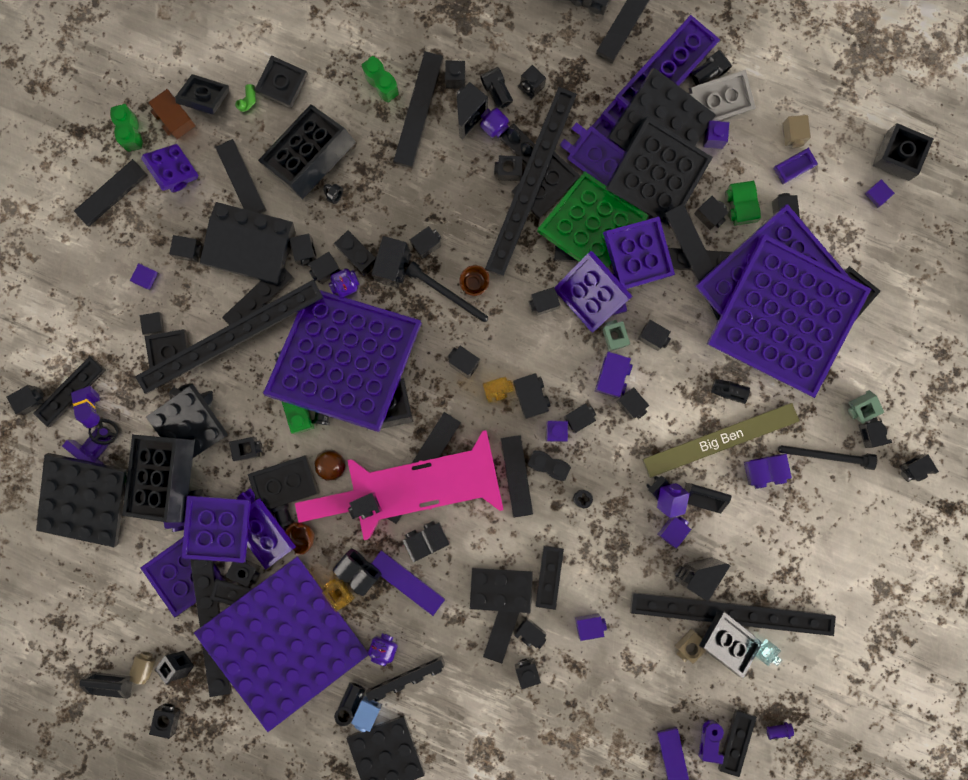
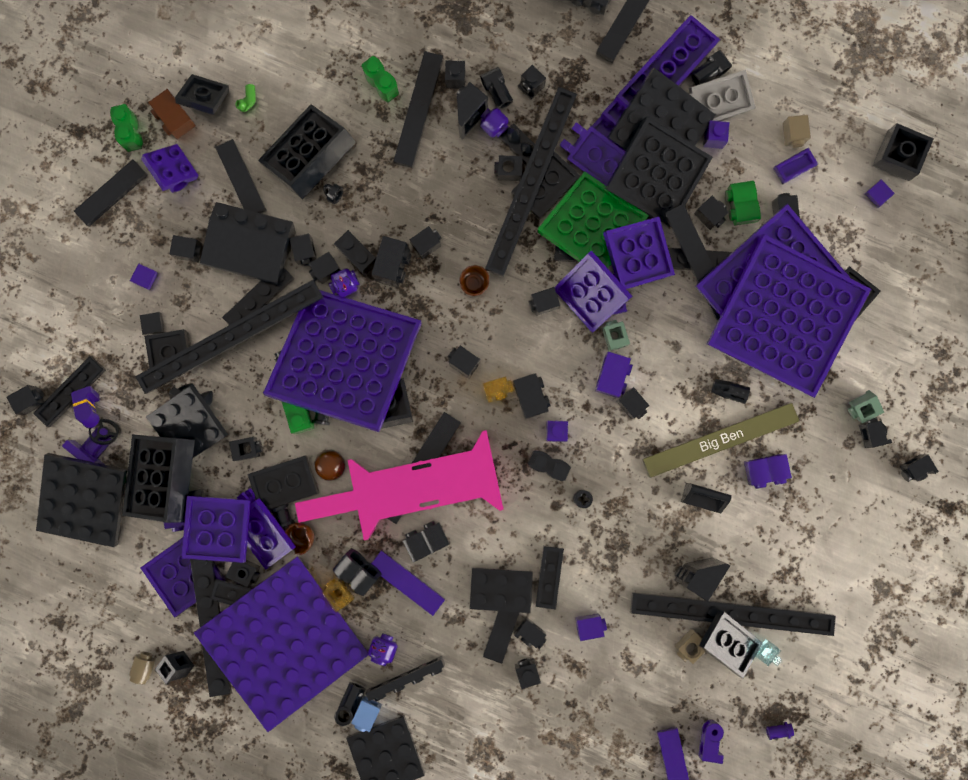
black tile [79,672,132,699] -> none
black brick [149,703,181,739] -> none
black plate [255,55,308,108] -> none
black brick [348,492,382,520] -> none
black piece [406,261,488,322] -> none
black tile [501,435,533,518] -> none
black brick [564,403,596,433] -> none
black brick [638,320,671,351] -> none
black tile [646,475,670,501] -> none
dark purple brick [657,483,690,518] -> none
dark purple brick [657,516,692,549] -> none
black plate [718,709,757,778] -> none
black piece [778,445,877,470] -> none

